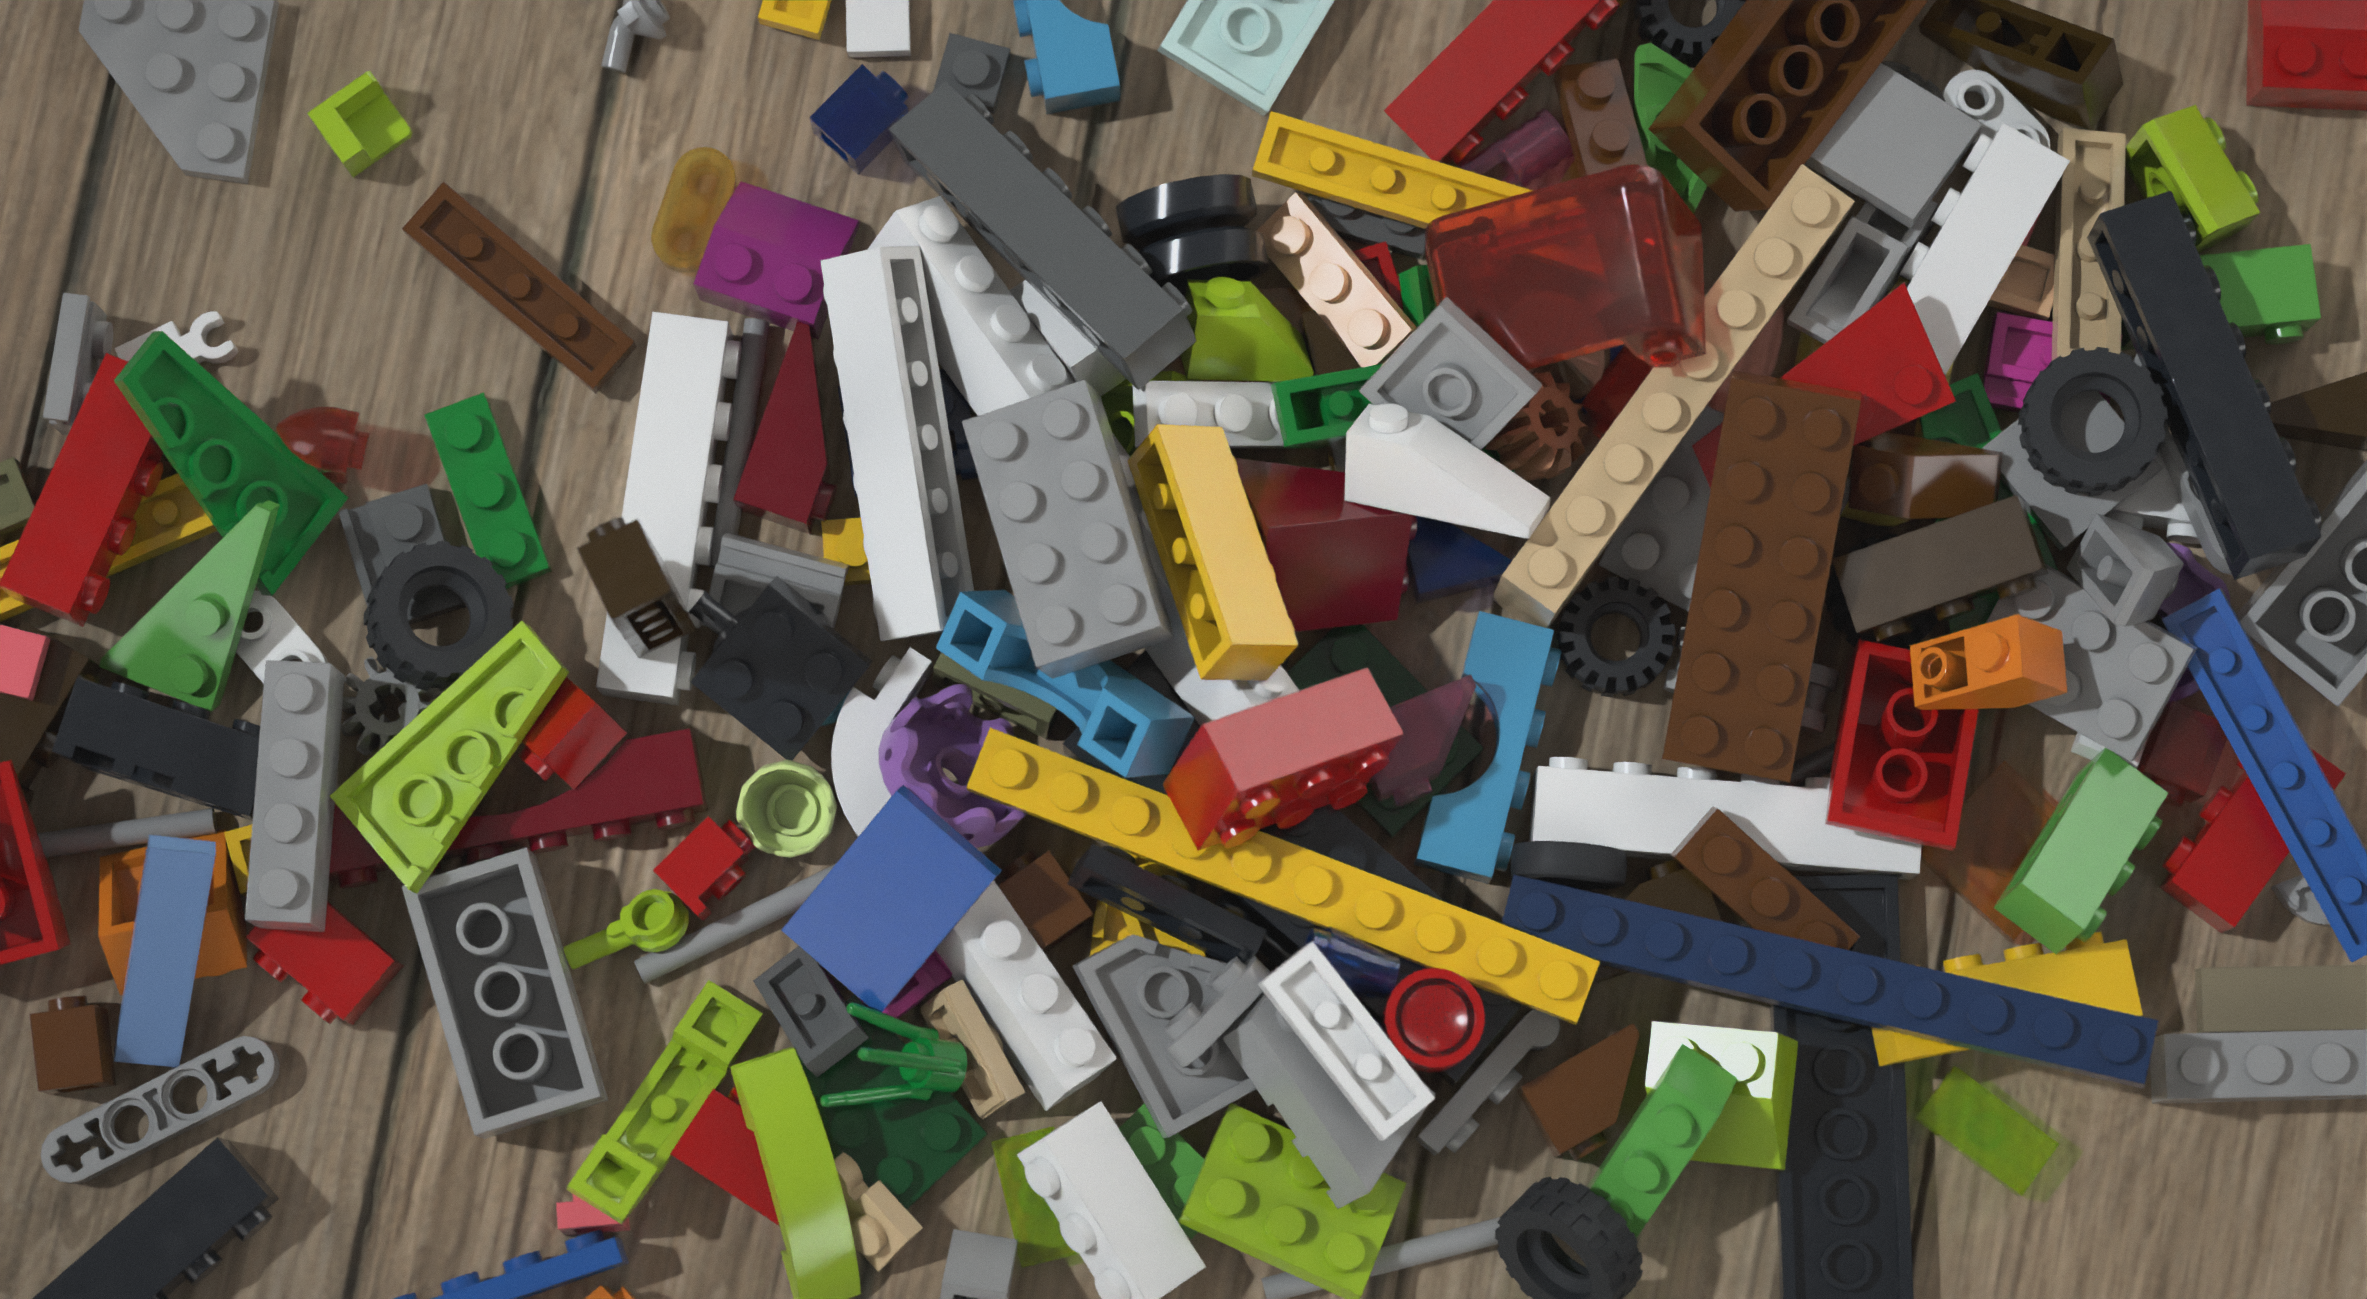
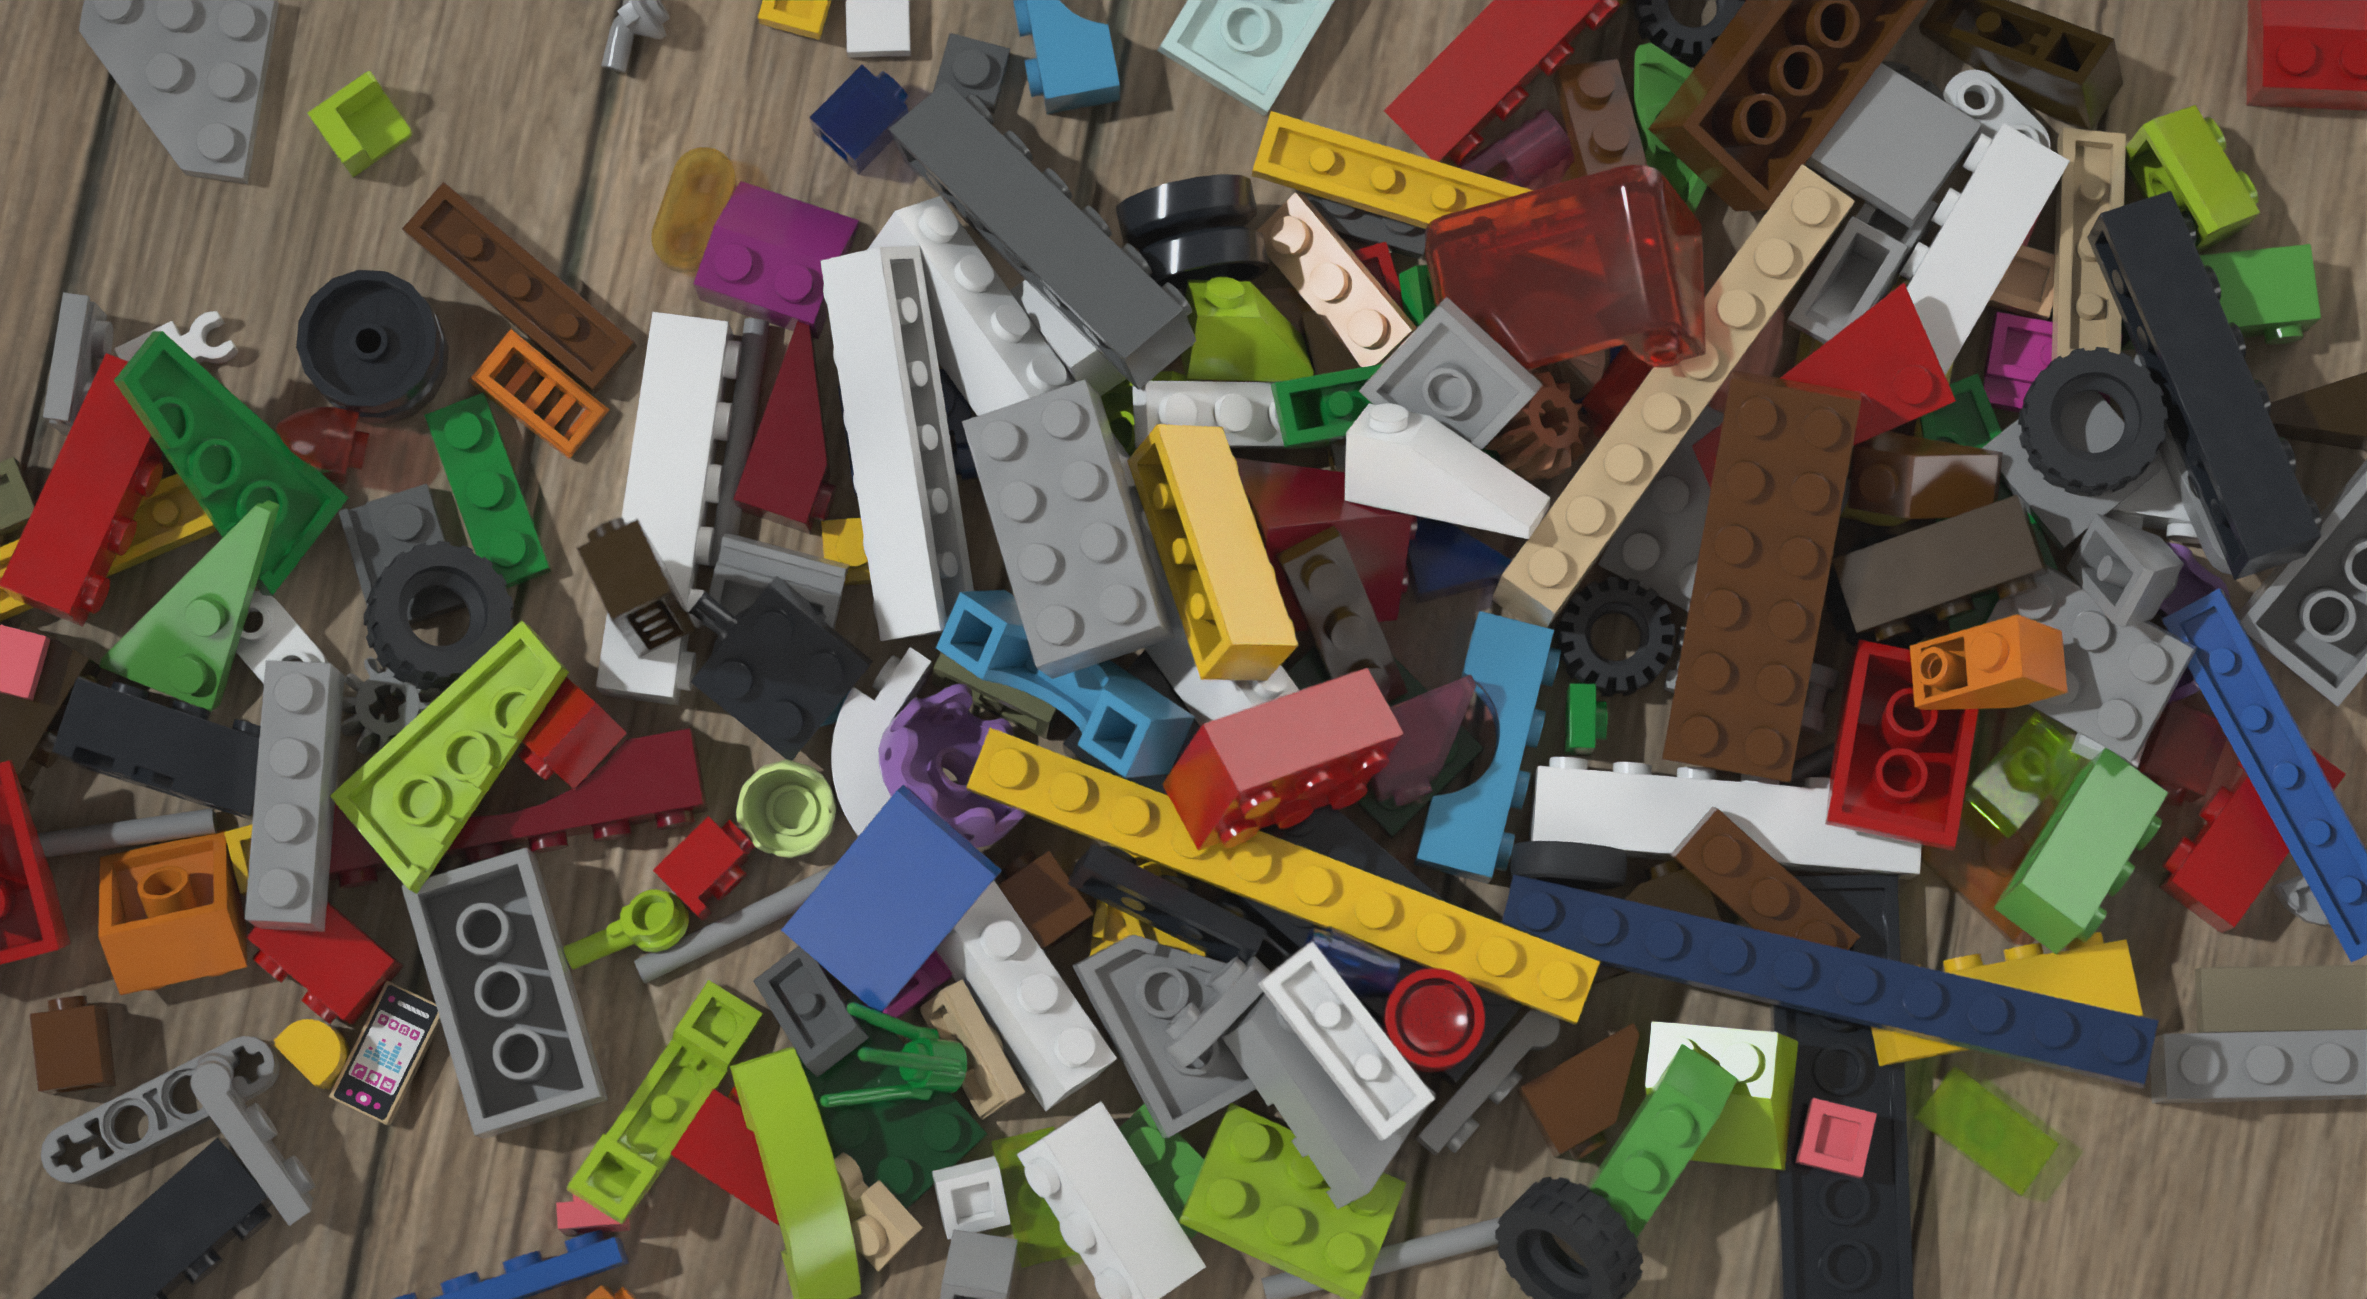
medium blue tile [114,835,216,1067] -> none
none -> light grey plate [191,1053,315,1226]
none -> yellow brick [273,1019,350,1090]
none -> black wheel [296,270,449,424]
none -> tile [329,980,441,1126]
none -> orange slope [467,329,609,459]
none -> white plate [932,1156,1011,1239]
none -> dark brown plate [1276,526,1408,702]
none -> green plate [1564,684,1607,756]
none -> coral plate [1796,1098,1877,1178]
none -> clear neon green plate [1964,711,2082,839]

